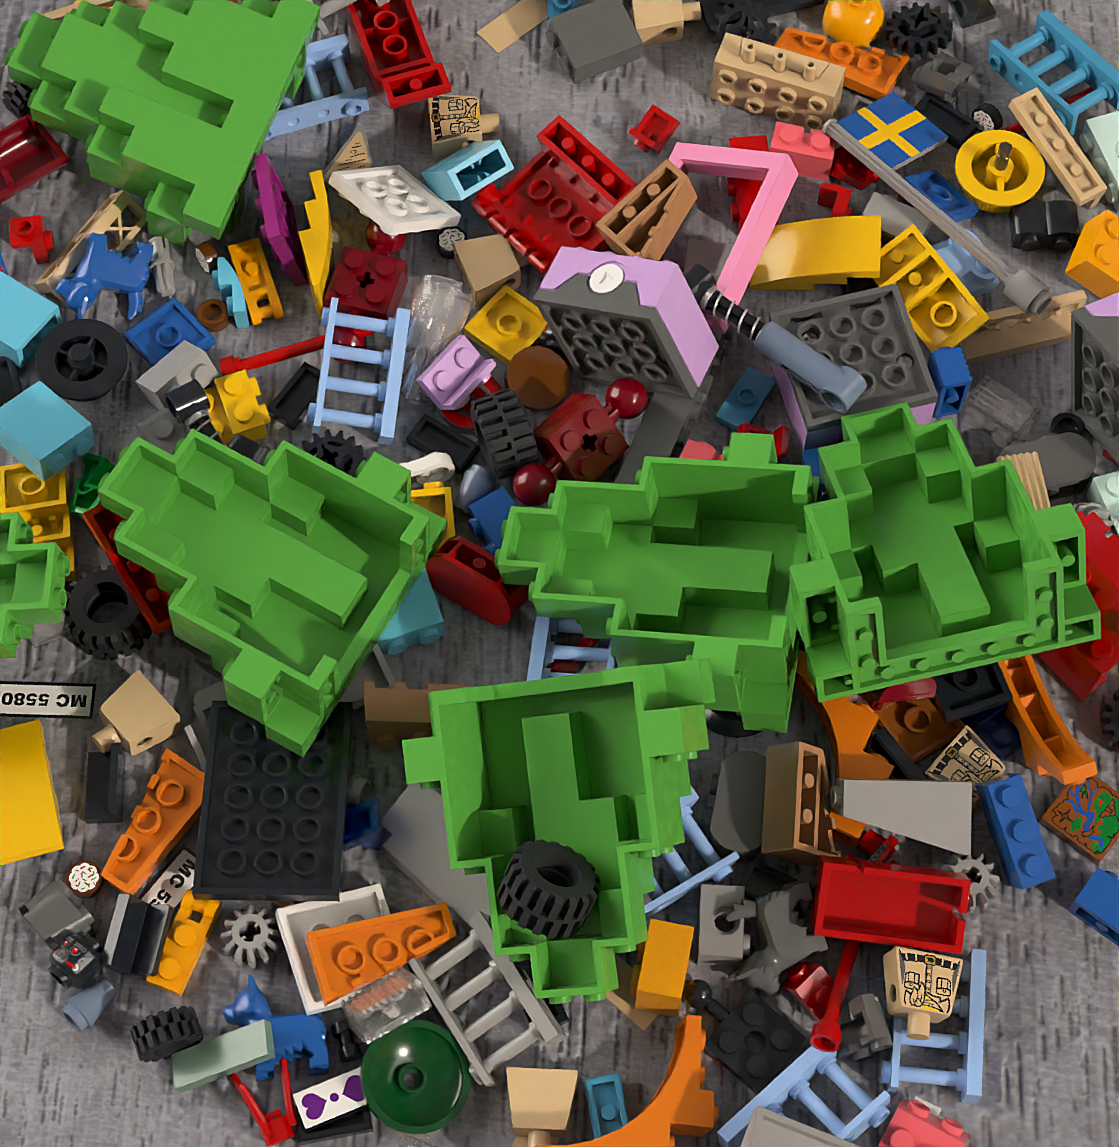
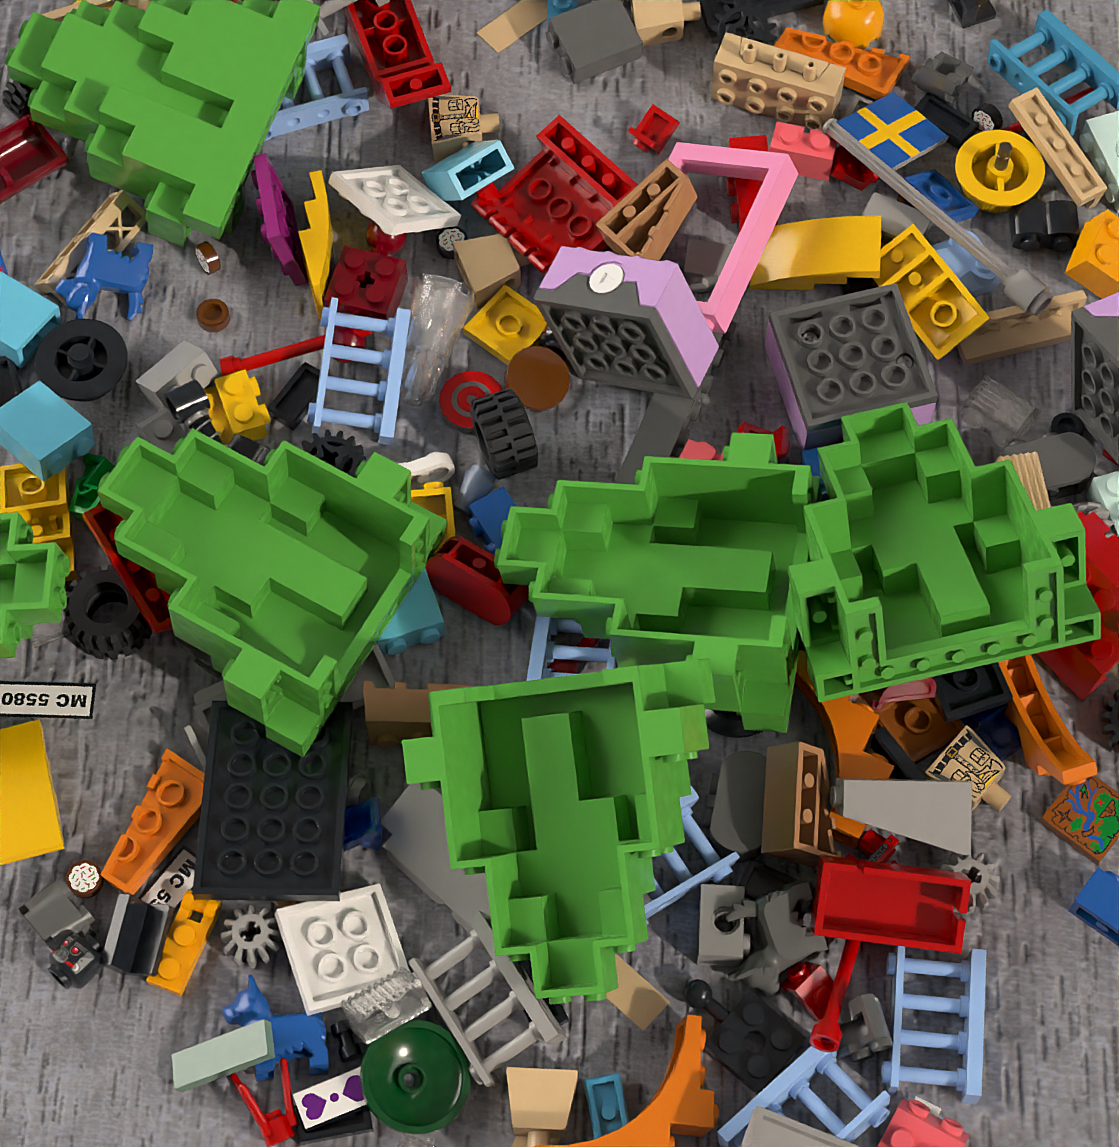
red bracket [9,215,55,264] -> none
sand blue cone [61,978,117,1032] -> none
black panel [84,742,126,824] -> none
tan torso [92,669,182,756] -> none
blue tile [123,296,216,368] -> none
black tyre [130,1006,204,1063] -> none
light grey axle [148,236,176,297] -> none
medium azure slope [212,257,250,328] -> none
light orange plate [228,237,284,326] -> none
orange wing [305,902,457,1007] -> none
tan tile [322,125,374,189] -> none
black tile [406,413,480,475] -> none
lavender bracket [416,335,497,410] -> none
black tyre [497,840,601,938] -> none
dark red brick [513,377,648,506] -> none
light orange brick [629,919,694,1018] -> none
sand blue piece [683,263,867,414] -> none
dark azure plate [715,366,776,432] -> none
red bracket [817,183,854,218] -> none
tan torso [883,946,963,1040] -> none
black gear [886,3,953,58] -> none
blue brick [927,346,973,418] -> none
blue brick [975,773,1056,889] -> none

